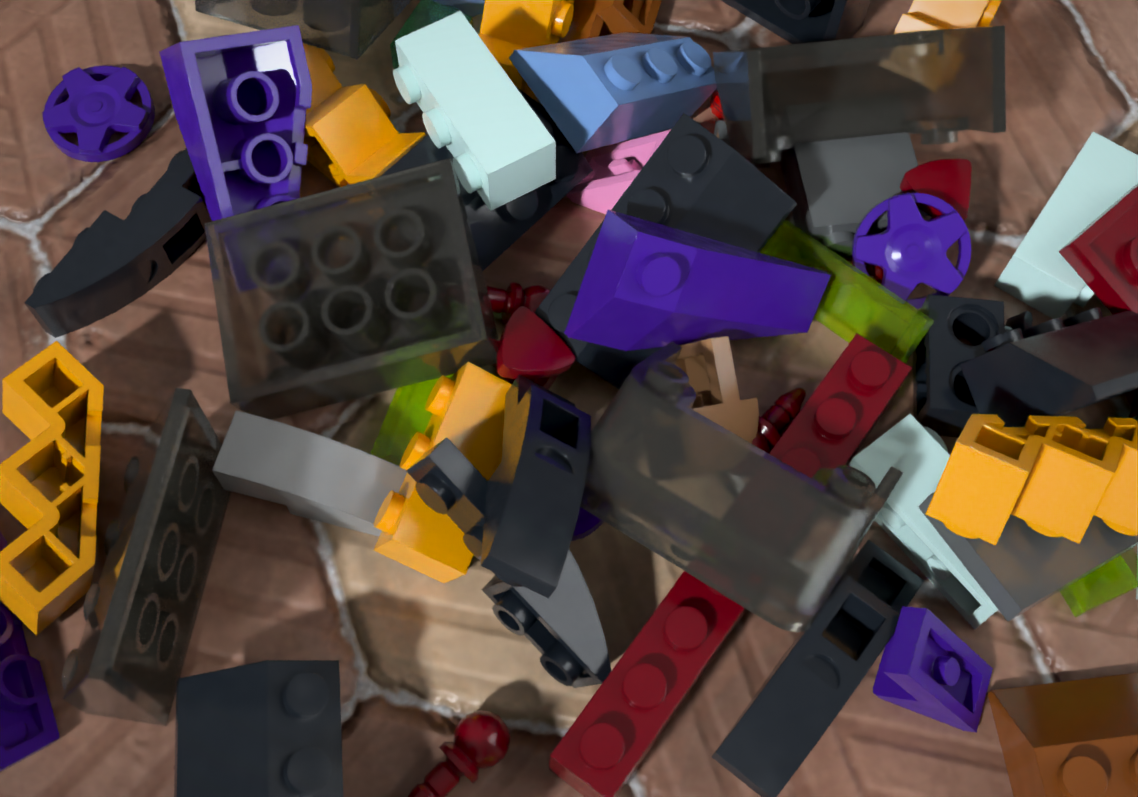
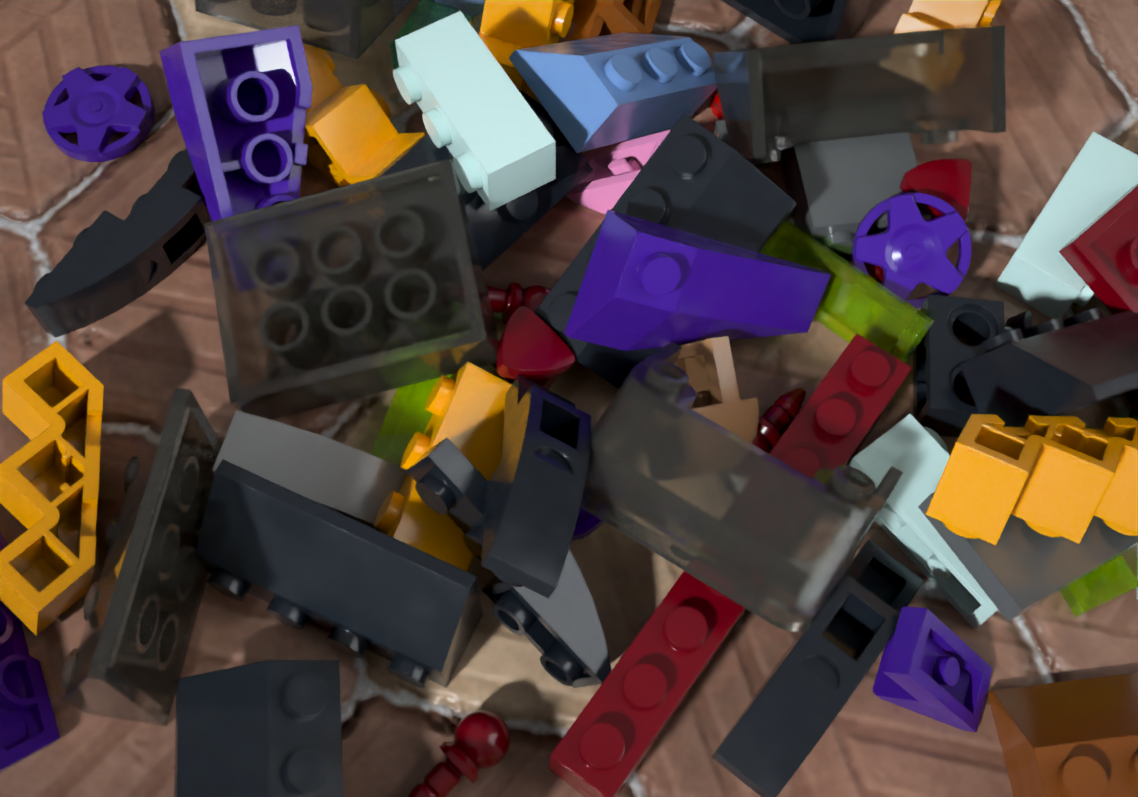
none -> black slope [195,459,483,688]

